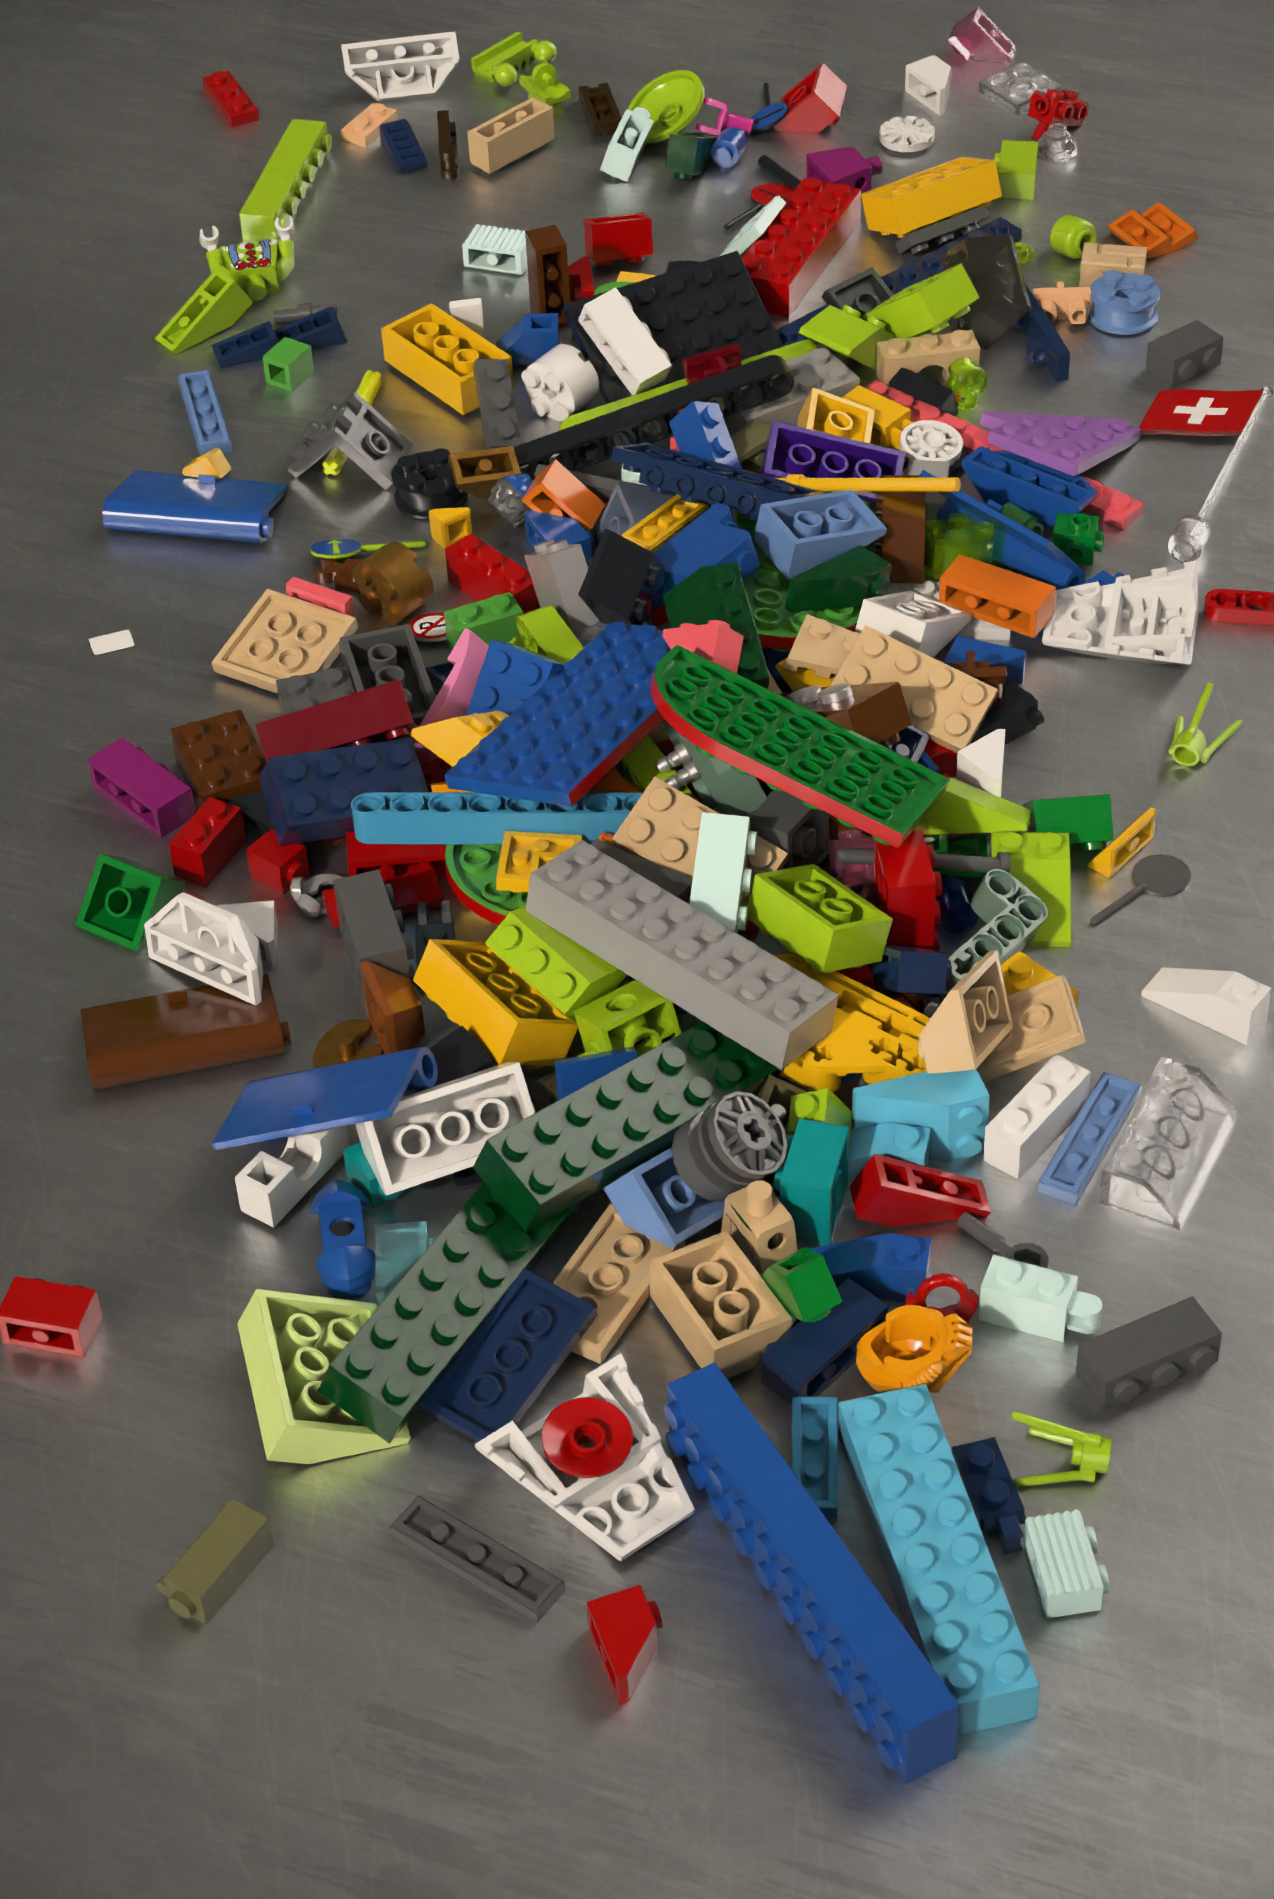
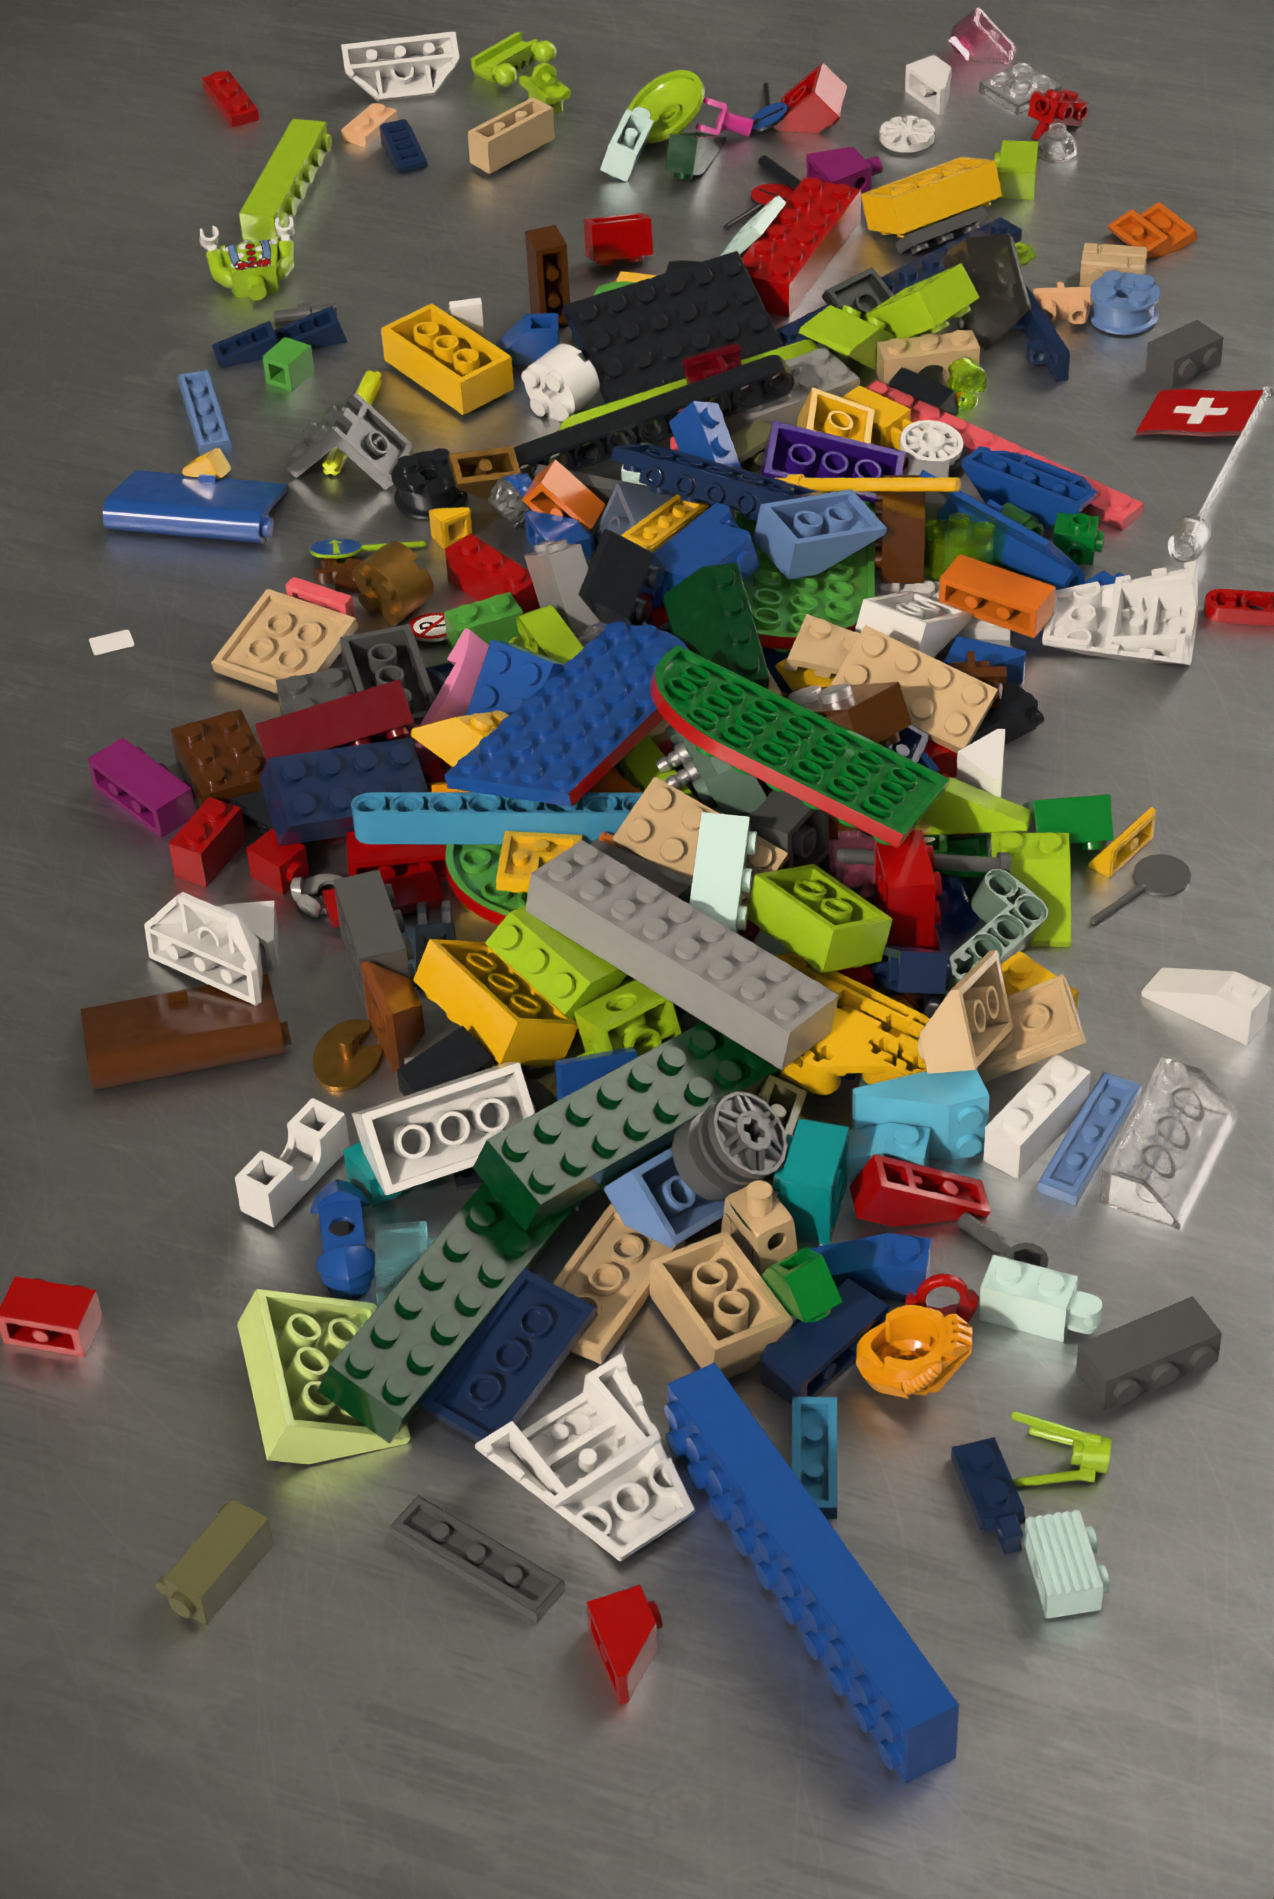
green slope [75,853,186,952] -> none
lime slope [154,268,253,355] -> none
blue door [212,1047,438,1150] -> none
dark brown plate [437,110,459,180] -> none
light aqua brick [462,223,527,276] -> none
dark grey plate [473,359,522,449] -> none
red dish [541,1397,633,1478] -> none
red slope [568,256,594,302] -> none
dark brown plate [578,83,622,135] -> none
white brick [578,288,672,396] -> none
coral slope [662,620,744,674] -> none
blue brick [710,127,748,168] -> none
dark green slope [785,545,892,612] -> none
lime brick [788,1088,852,1147] -> none
medium azure brick [838,1384,1040,1736] -> none
medium lavender wing [980,412,1142,477] -> none
lime head [1050,214,1096,259] -> none
lime plant [1168,682,1243,766] -> none

